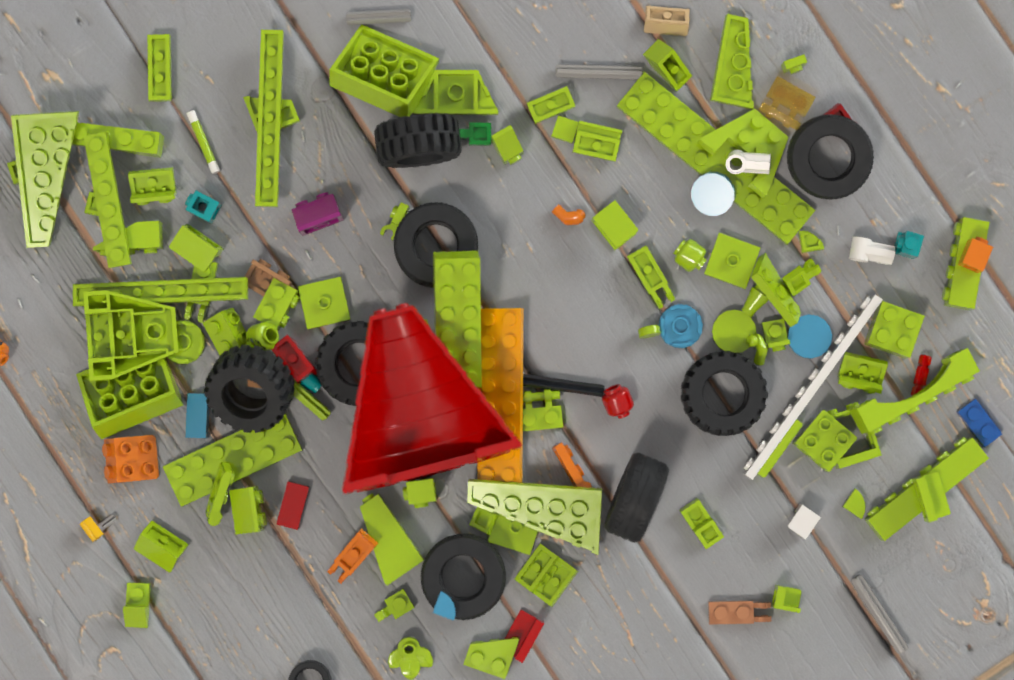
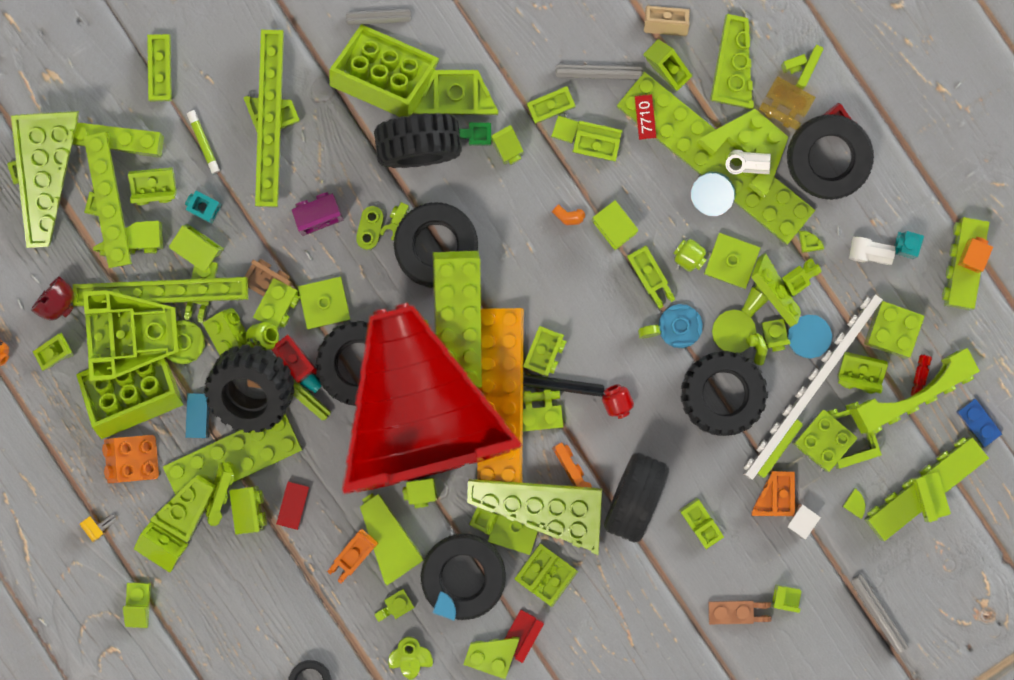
none -> dark red cylinder [31,276,74,321]
none -> lime slope [33,333,74,371]
none -> lime wing [150,475,216,542]
none -> lime plate [356,206,384,250]
none -> lime bracket [523,326,566,377]
none -> red sticker [635,94,657,140]
none -> orange wing [751,471,795,516]
none -> lime tile [794,44,824,91]

